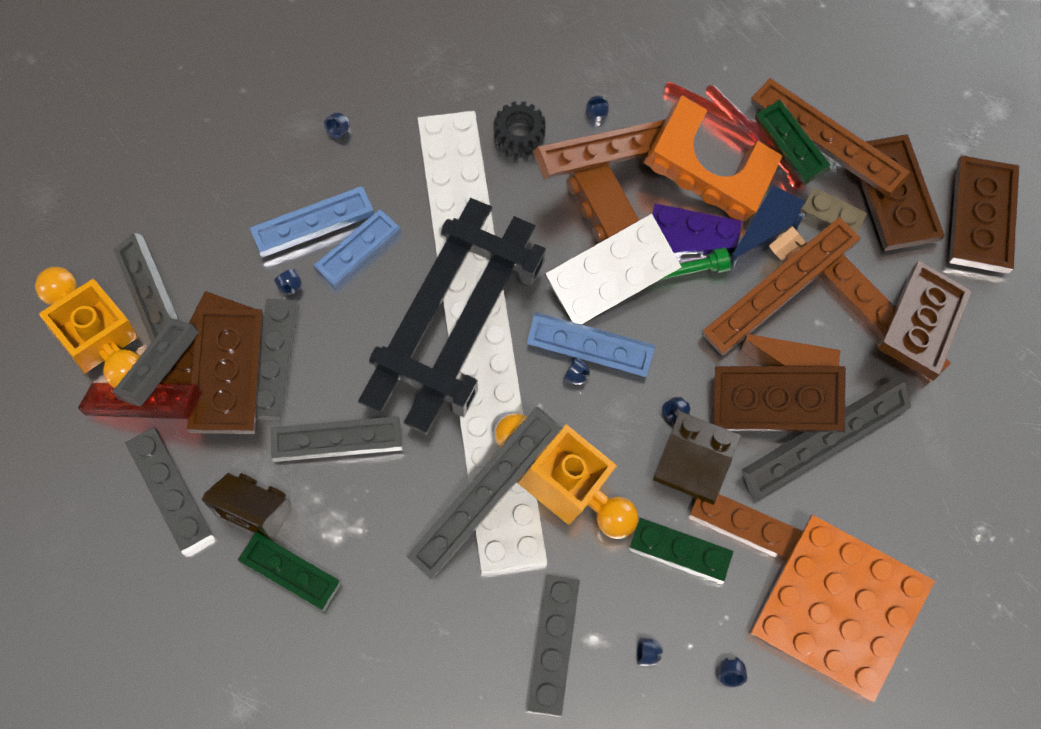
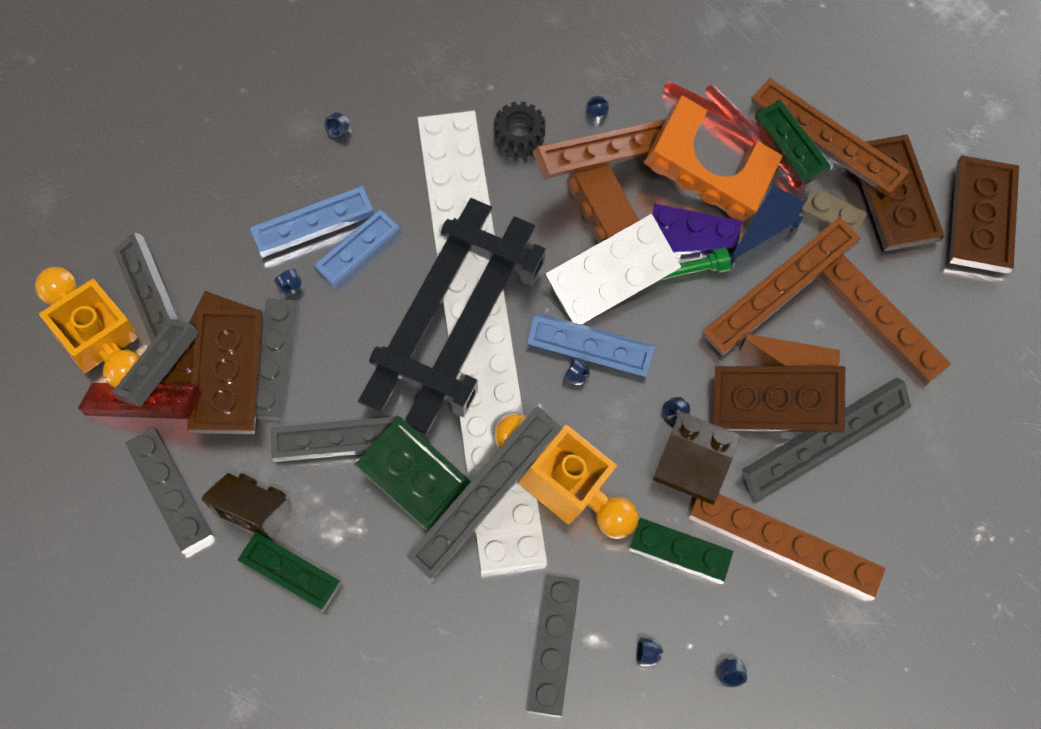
orange plate [749,515,935,702] -> none
light nougat plate [769,226,807,263] -> none
plate [877,260,972,381] -> none
none -> dark green plate [354,416,471,531]

